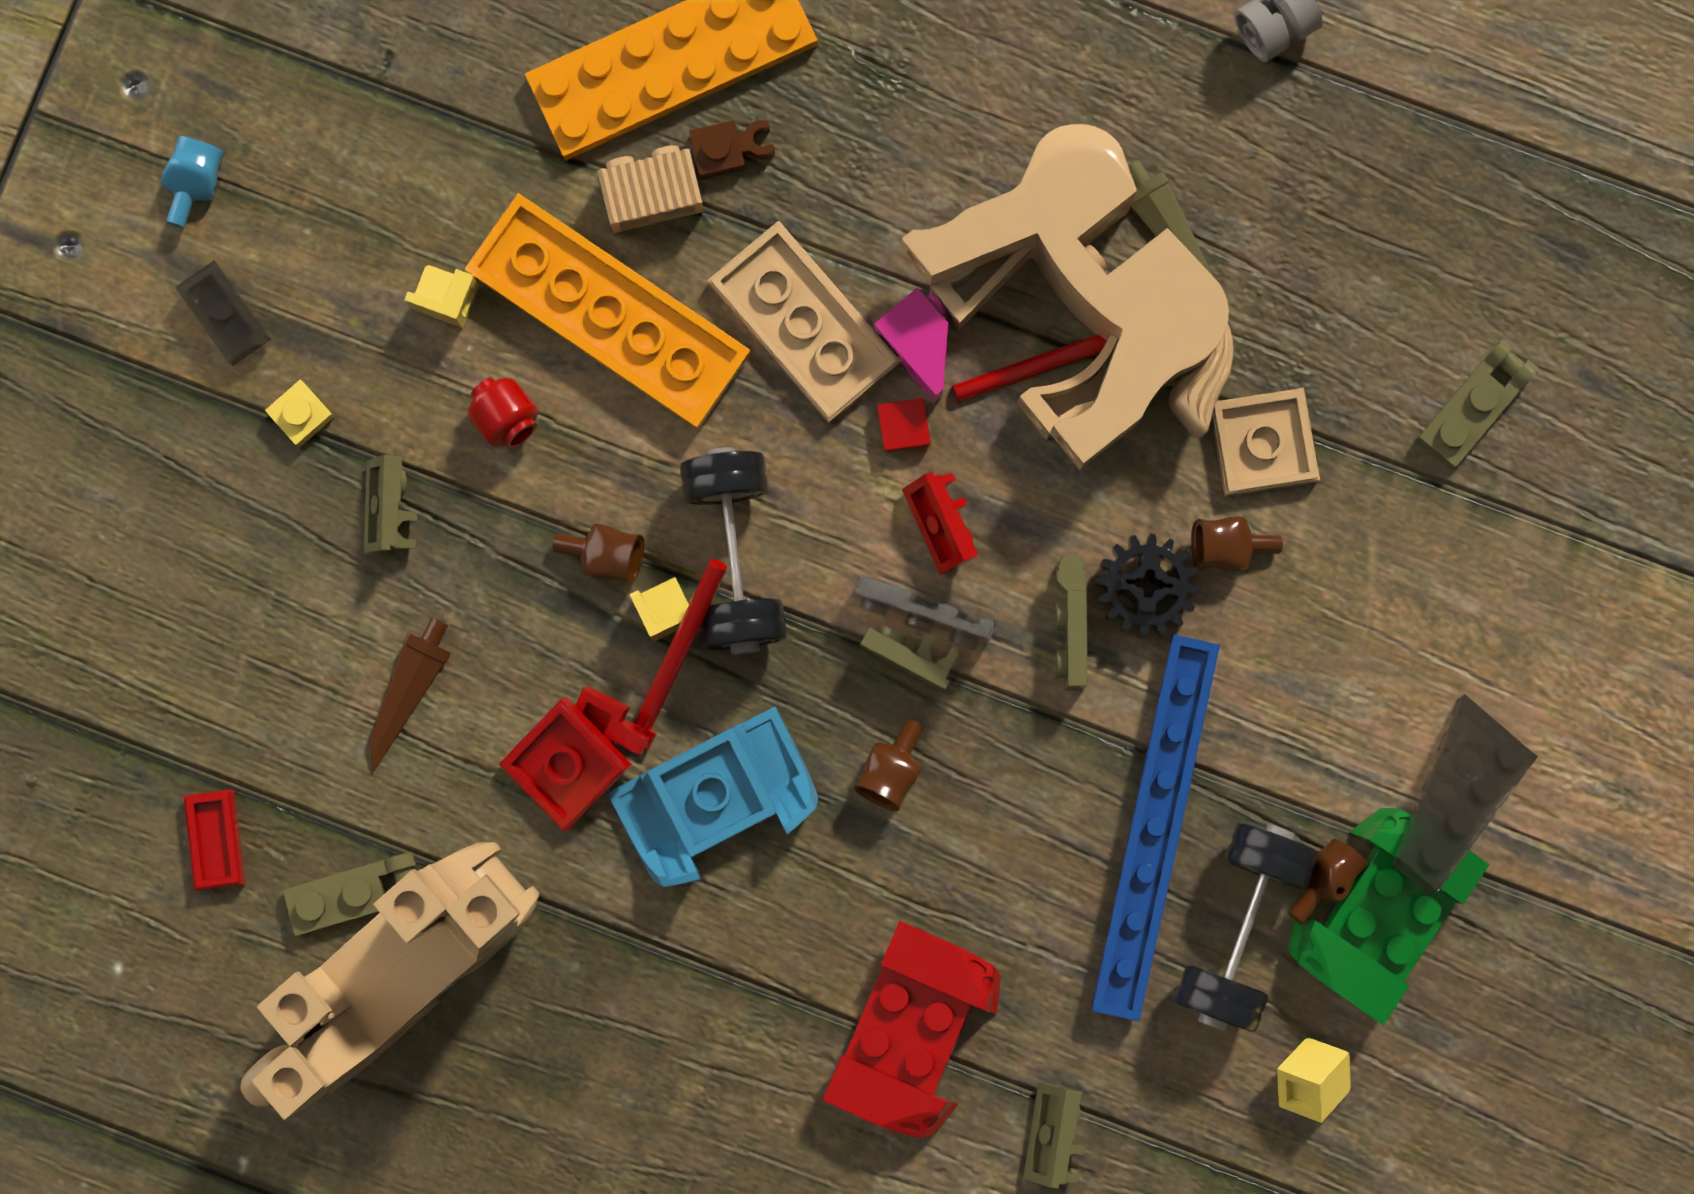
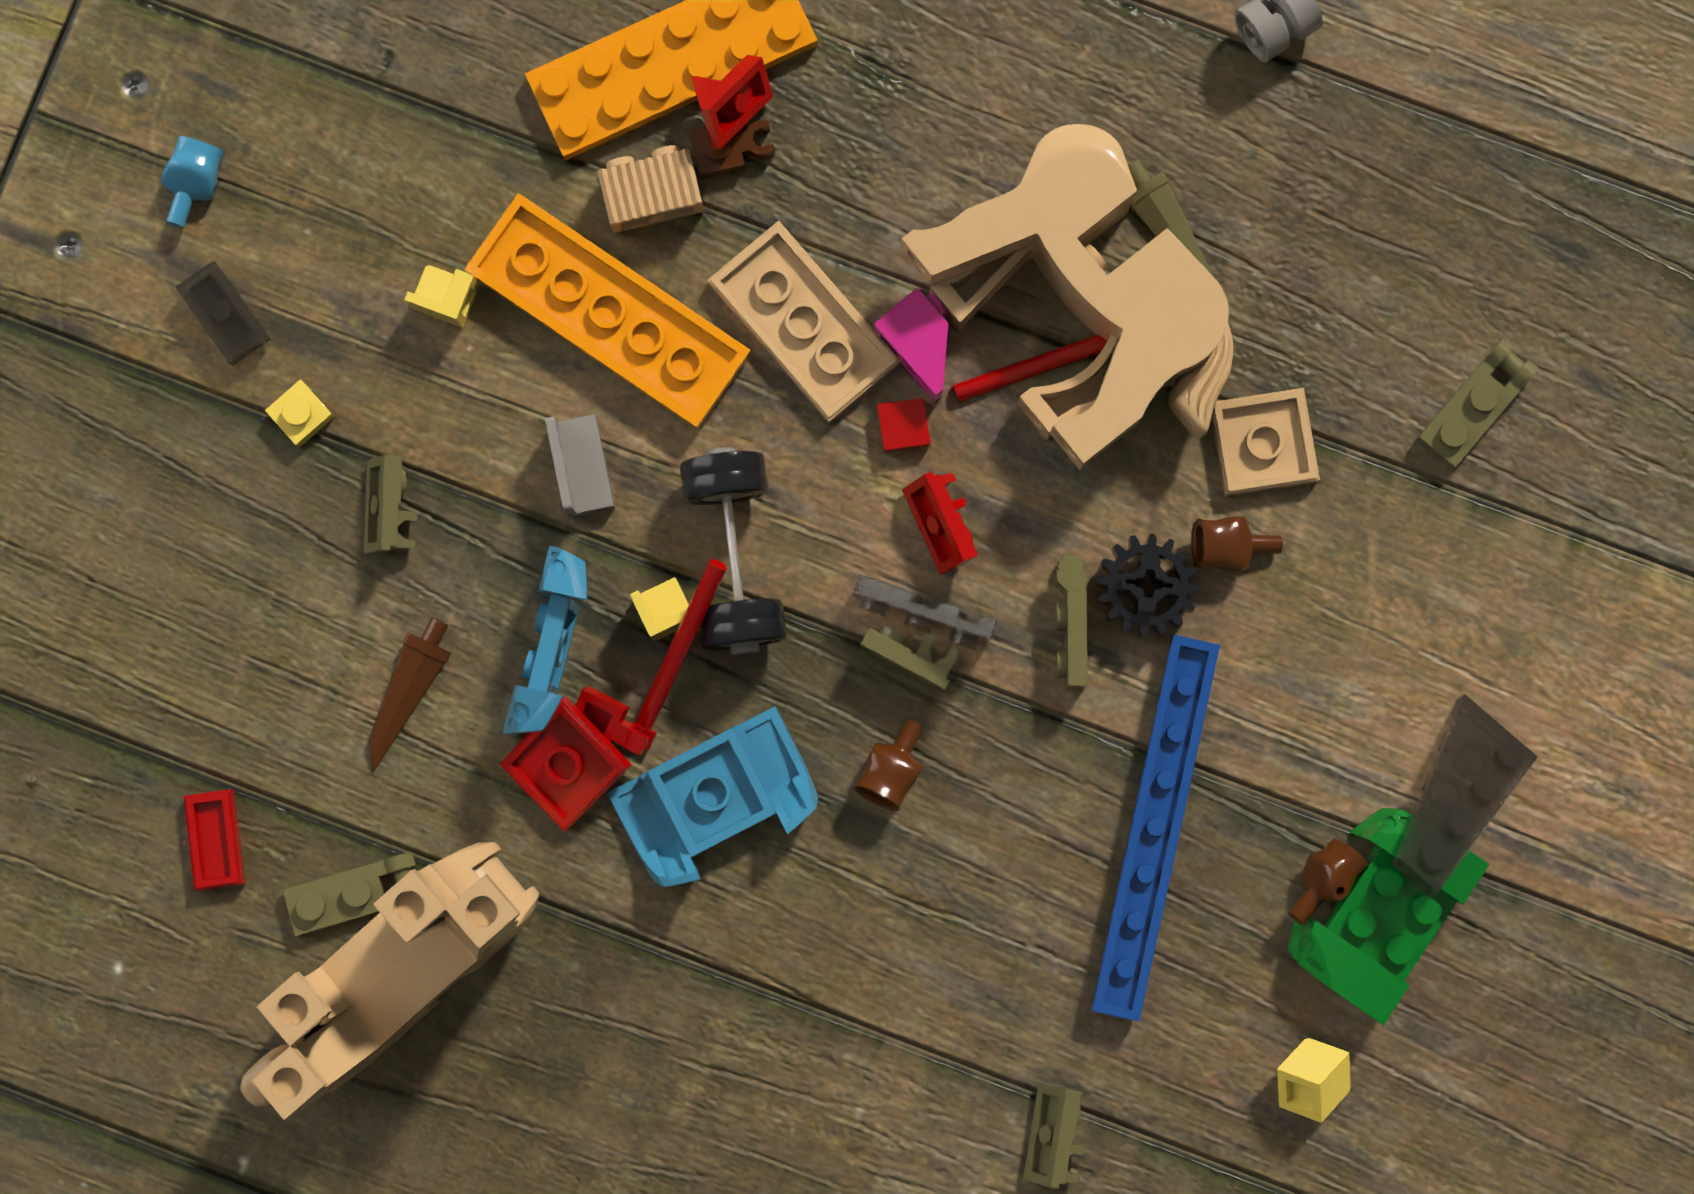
red head [467,377,538,449] -> none
reddish brown piece [553,523,645,583] -> none
red piece [823,920,1001,1138] -> none
black axle [1174,823,1319,1032] -> none
none -> dark azure piece [503,546,588,737]
none -> light grey panel [545,414,615,518]
none -> red slope [691,54,773,149]

